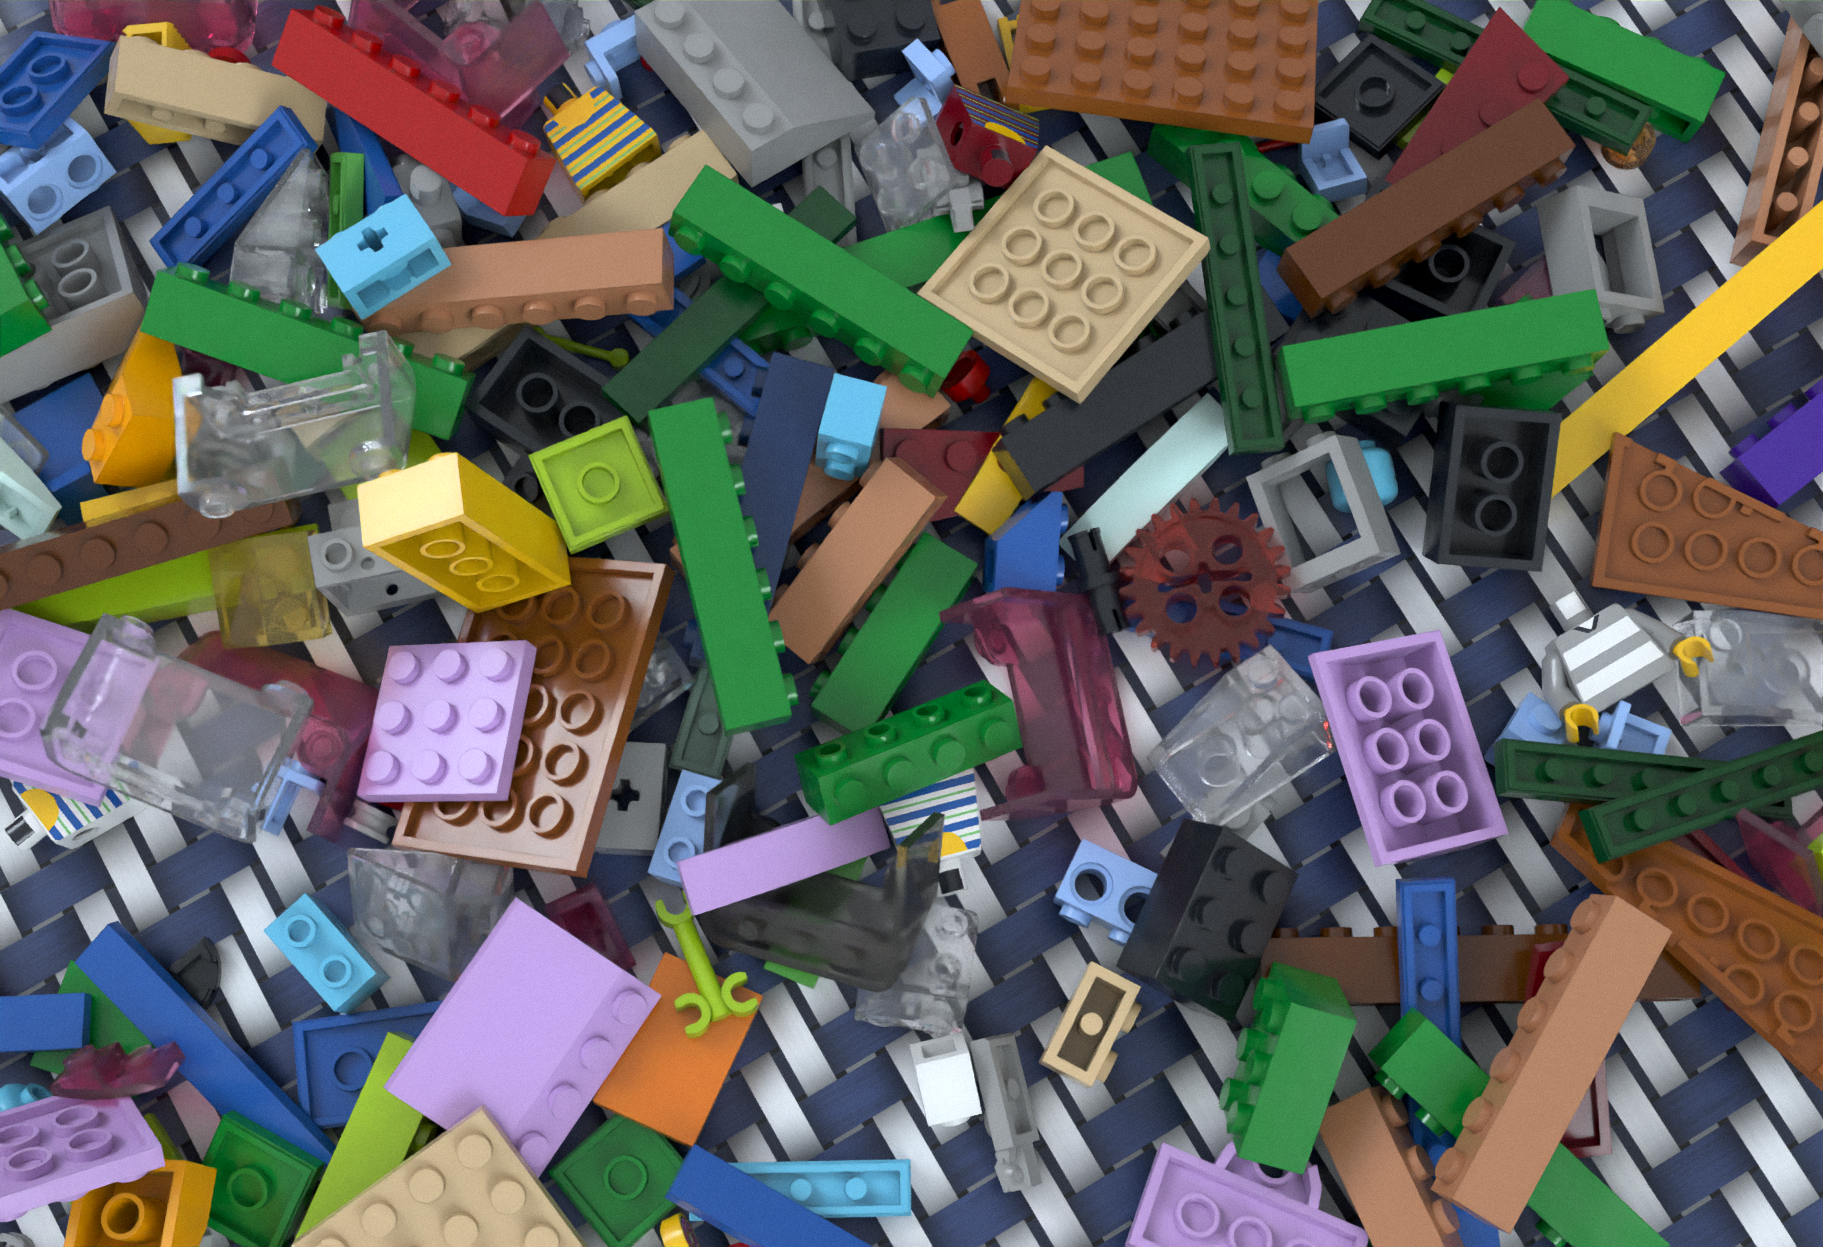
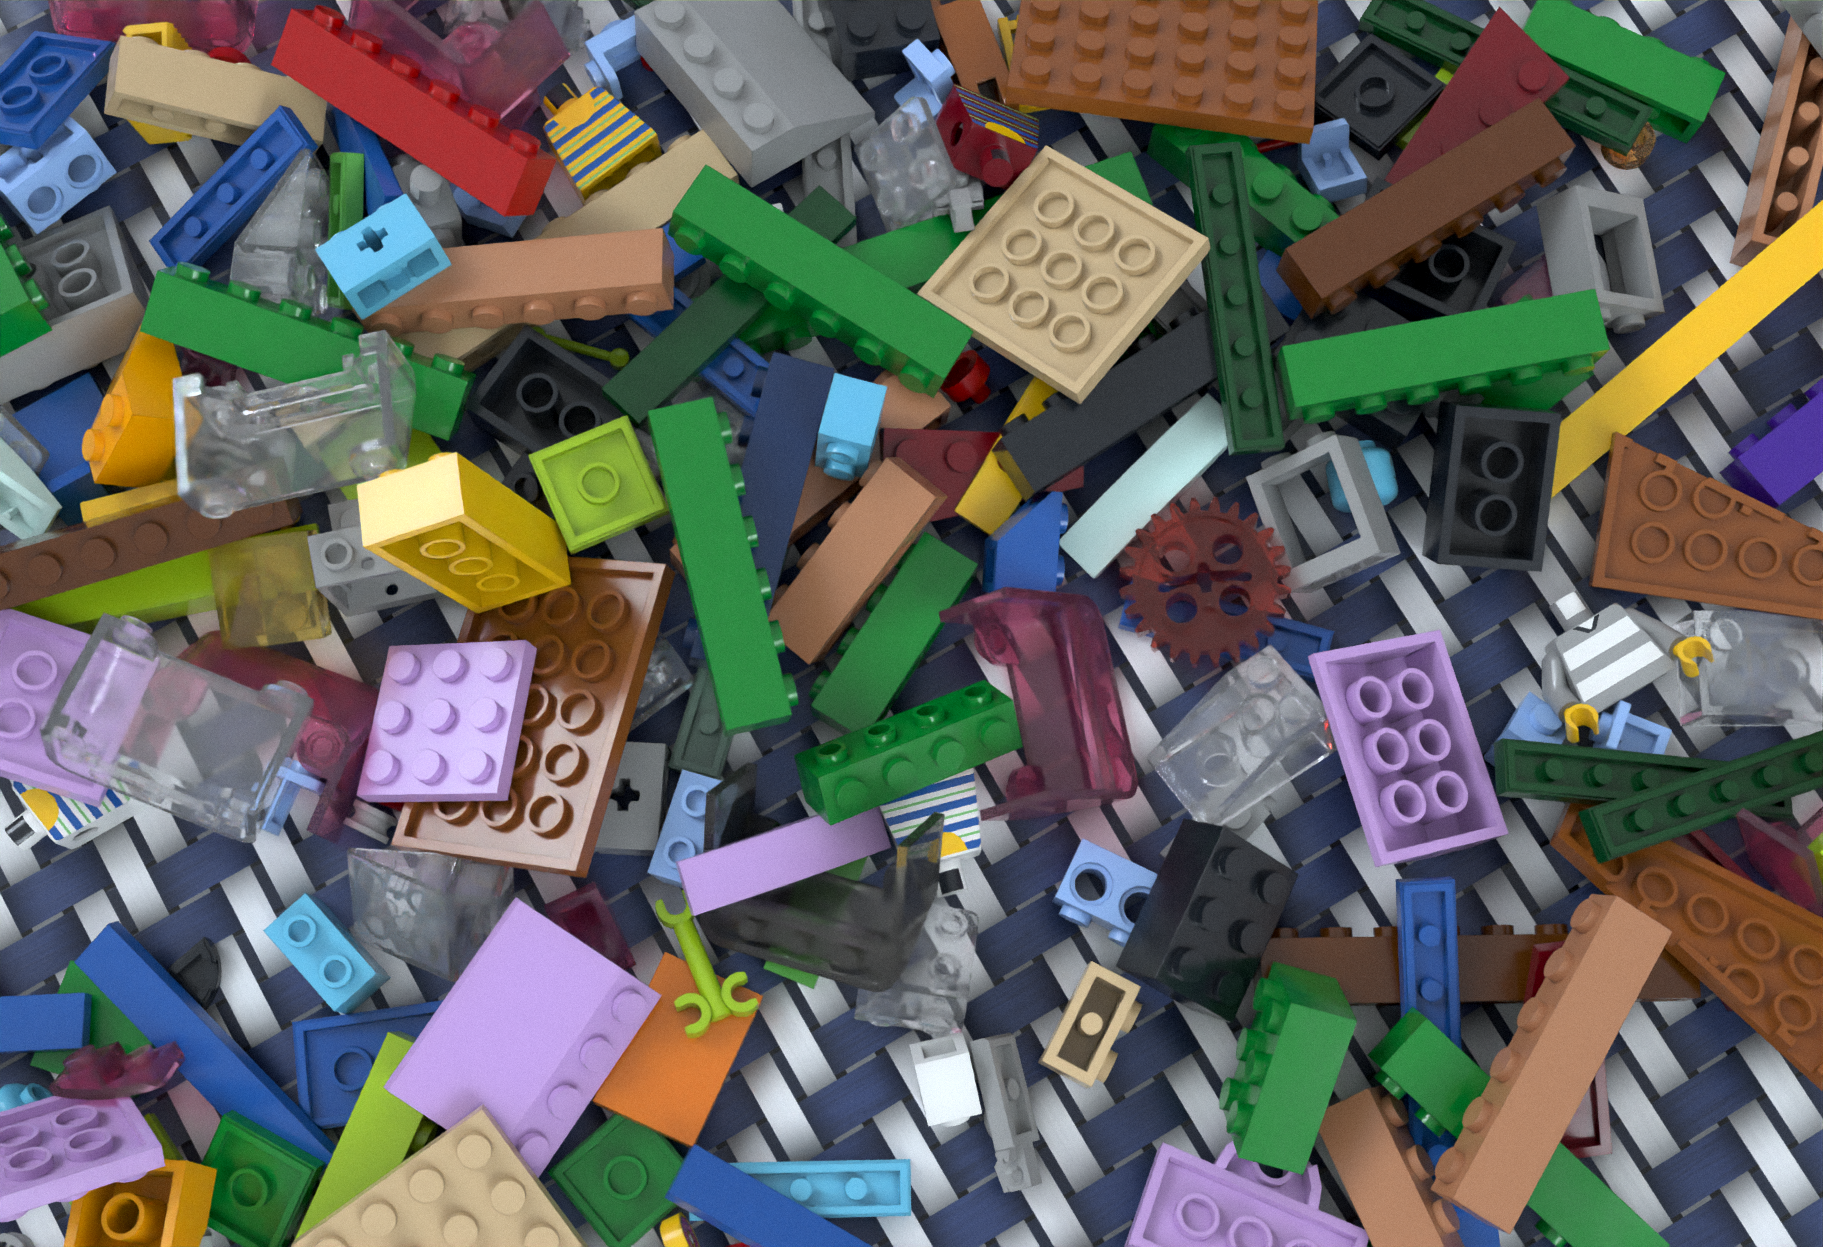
black pin [1067,527,1131,637] -> none

